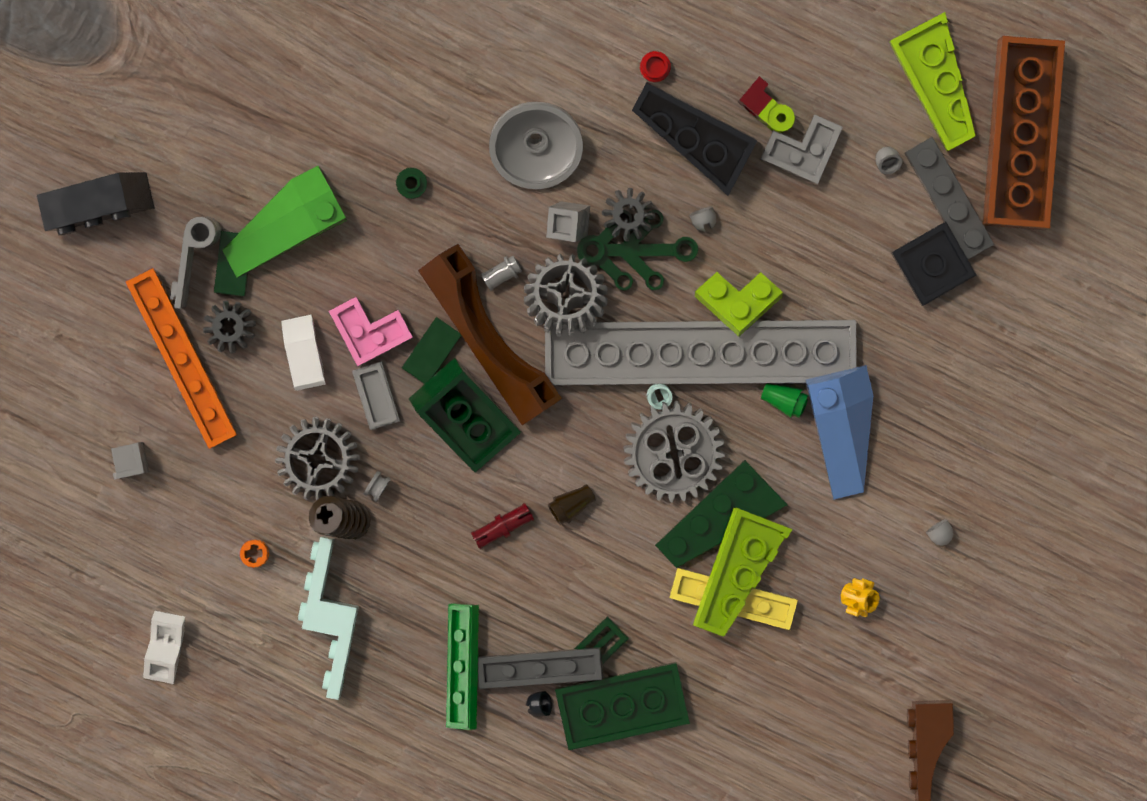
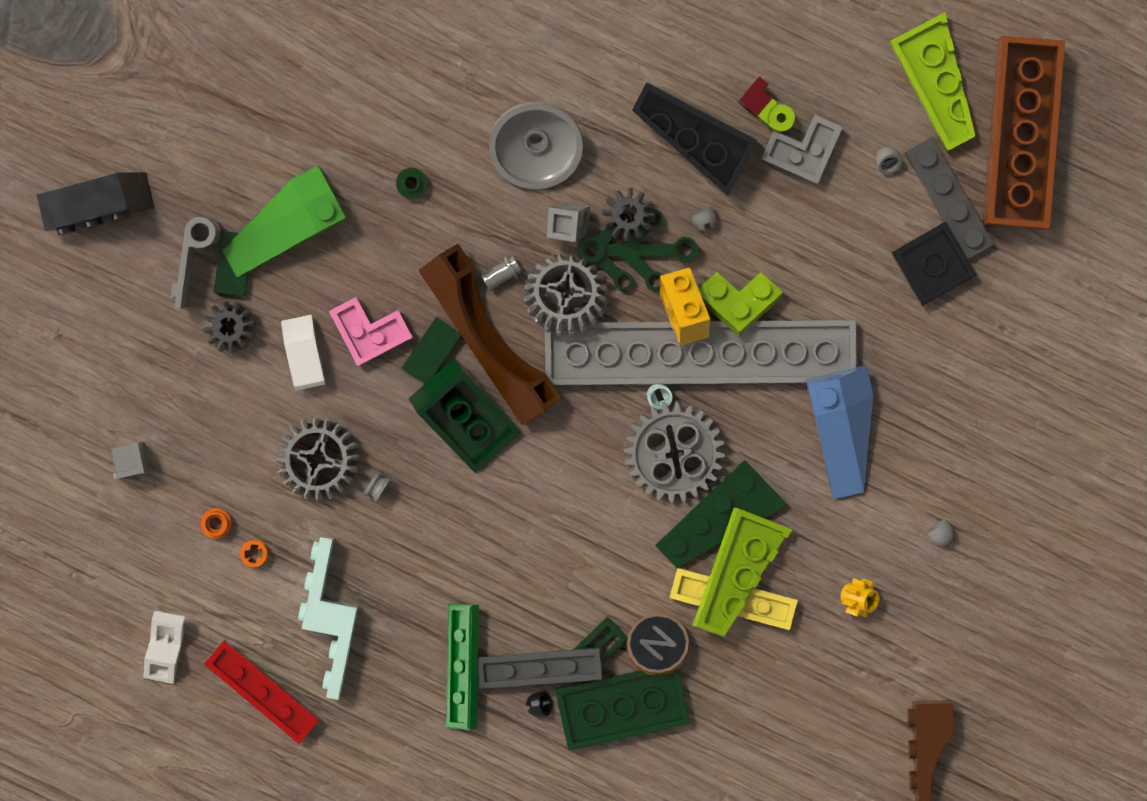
orange plate [126,268,238,449] -> none
dark brown piece [309,496,371,540] -> none
light grey tile [352,362,400,430] -> none
dark red pin [471,503,534,550] -> none
dark brown cone [548,484,596,525] -> none
red plate [640,51,671,83] -> none
green cone [761,383,809,419] -> none
none -> orange plate [200,508,232,539]
none -> red plate [204,640,320,744]
none -> black tile [627,613,689,676]
none -> yellow brick [659,267,710,346]

